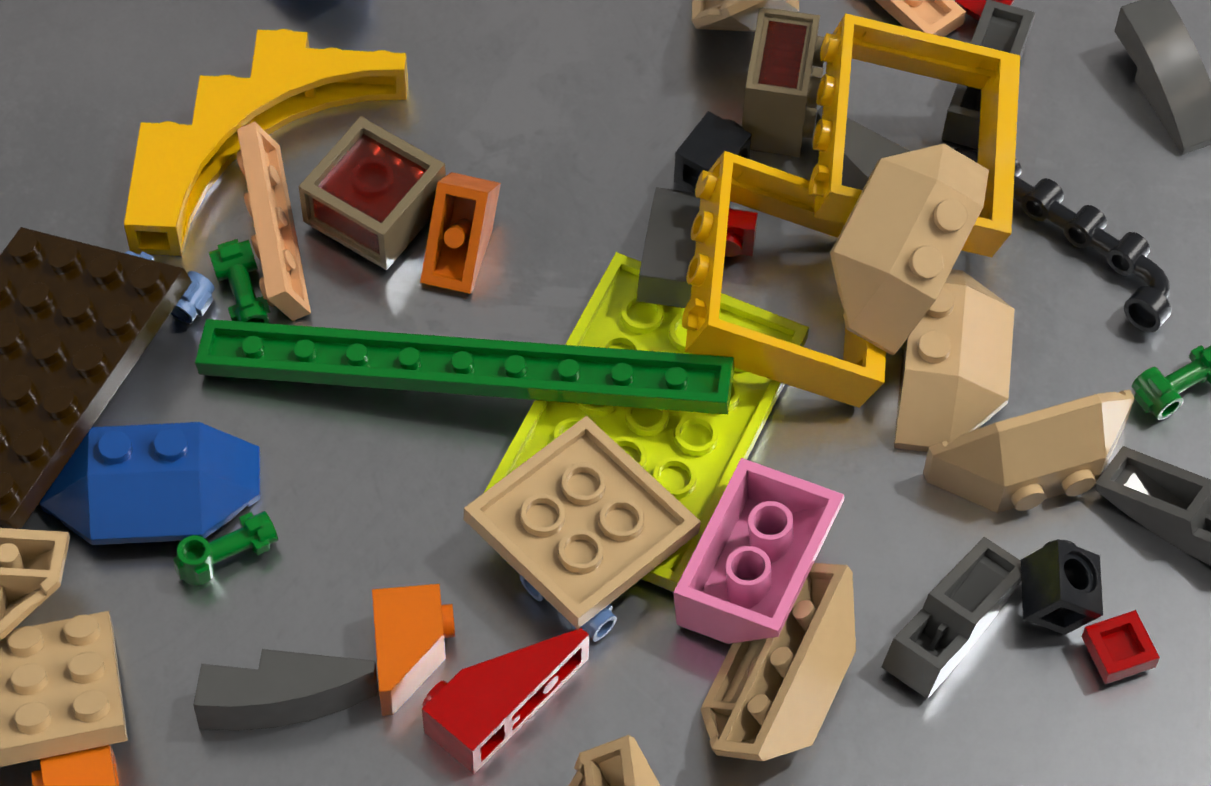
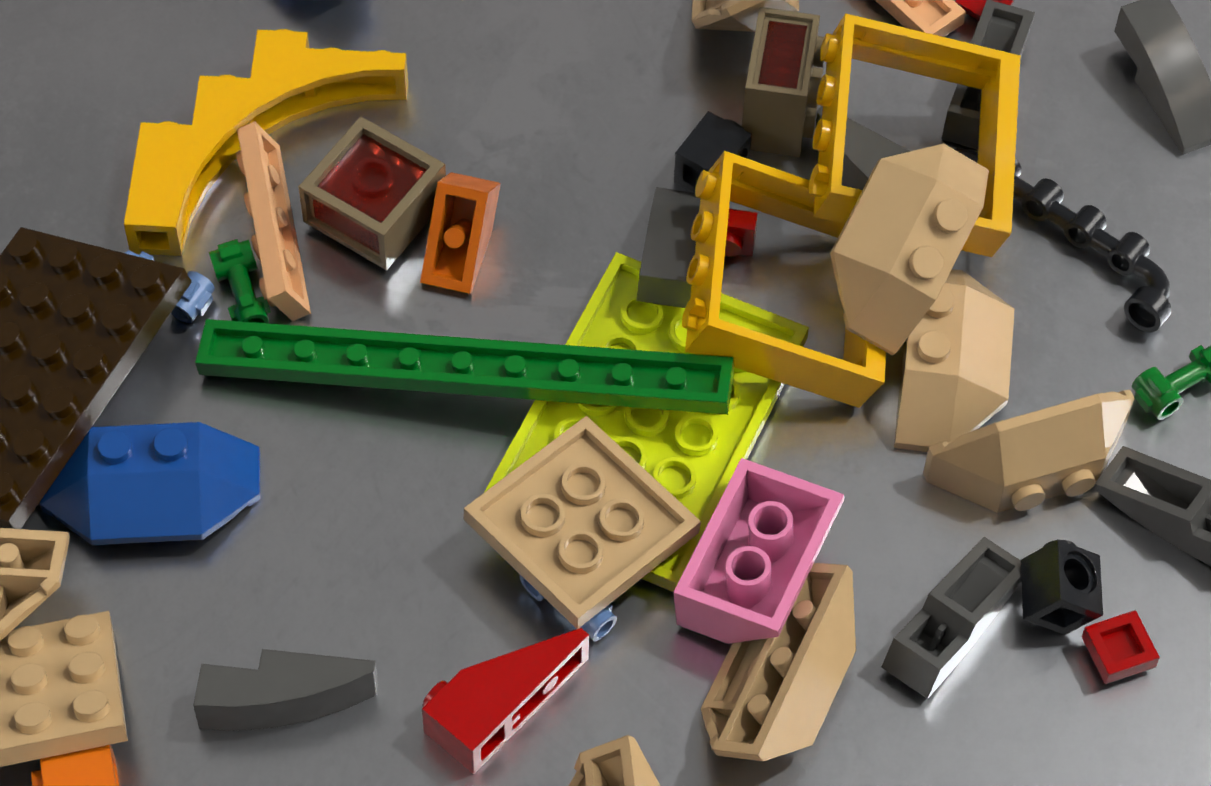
green bar [173,511,278,586] -> none
orange slope [372,584,455,716] -> none

